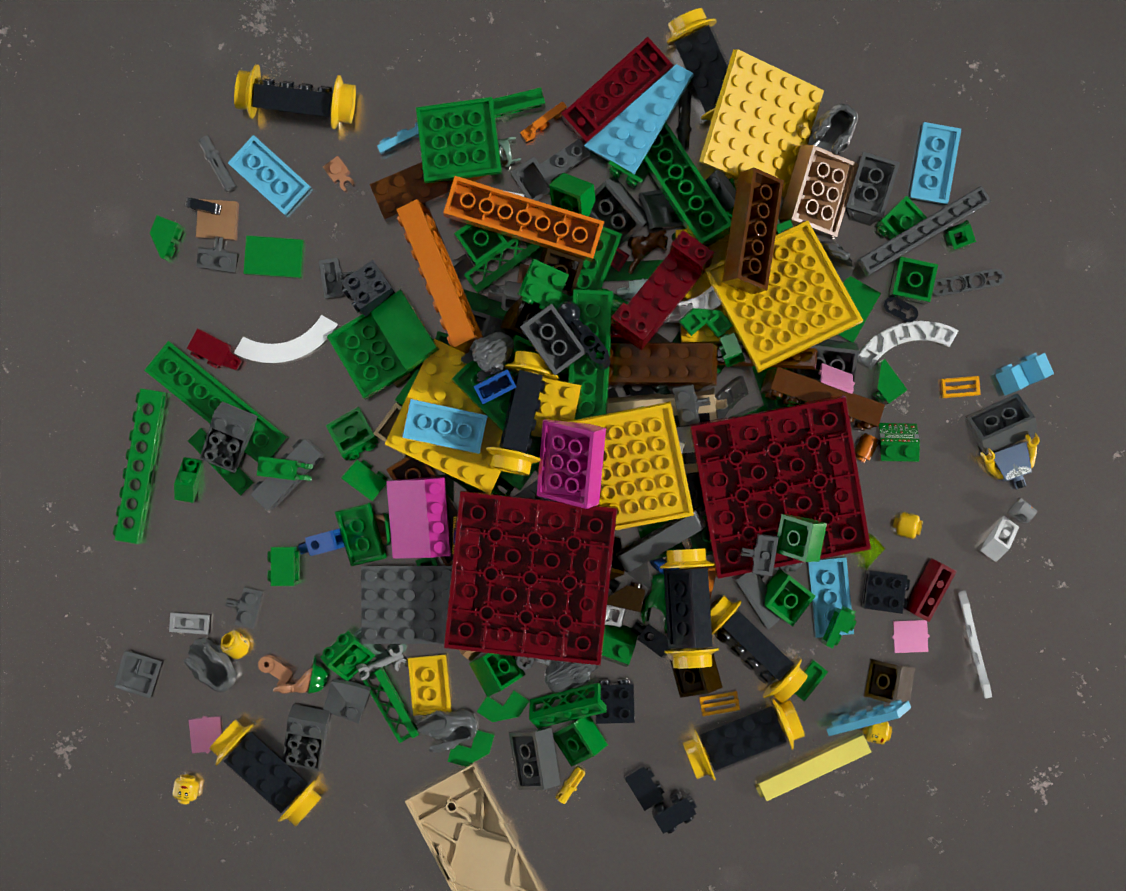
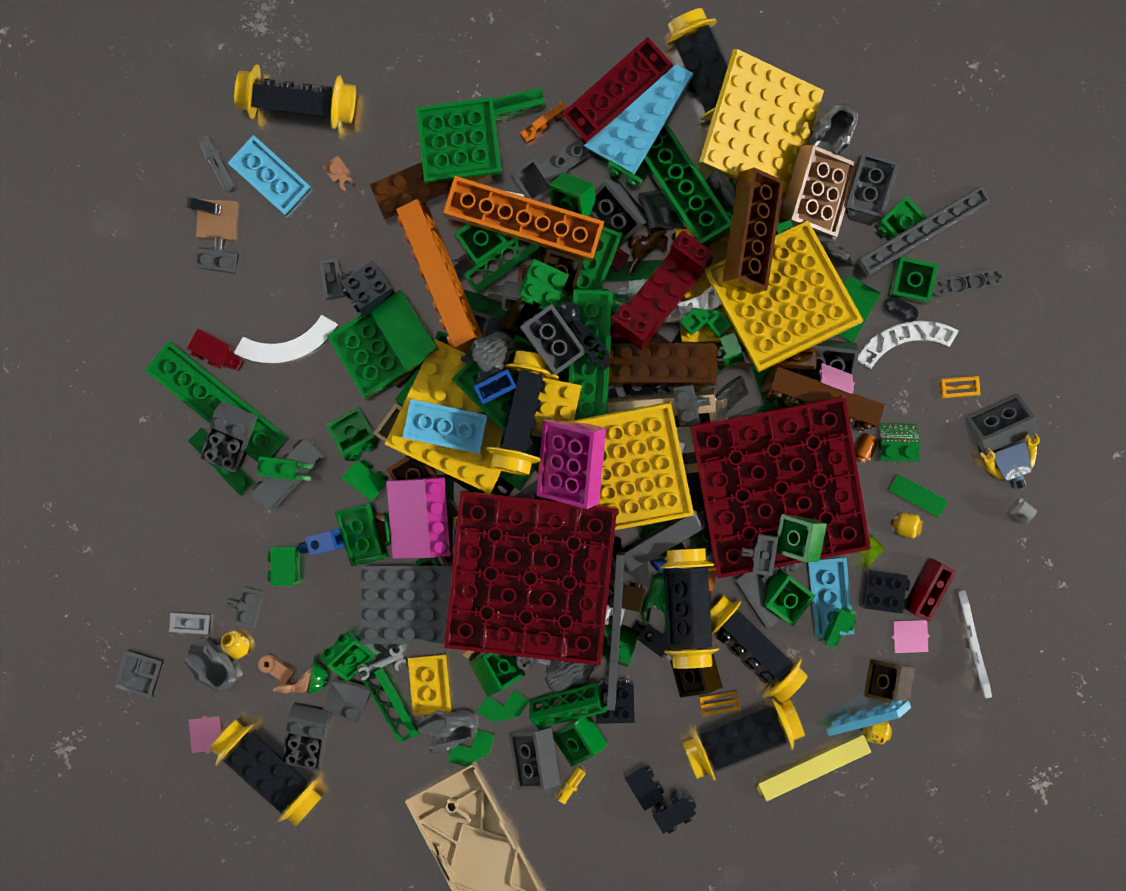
green brick [113,388,167,544] -> none
green slope [150,215,182,261] -> none
yellow head [173,774,199,804] -> none
green slope [174,457,203,503] -> none
green tile [243,235,304,278] -> none
medium azure plate [377,122,419,155] -> none
sand green piece [498,137,521,167] -> none
dark grey pin [676,90,692,150] -> none
green tile [794,659,828,702] -> none
green slope [872,359,907,405] -> none
medium azure plate [909,122,961,205] -> none
green brick [944,220,976,250] -> none
white slope [981,516,1019,562] -> none
medium azure brick [996,353,1054,396] -> none
none -> dark grey plate [604,552,625,710]
none -> green tile [888,474,948,518]

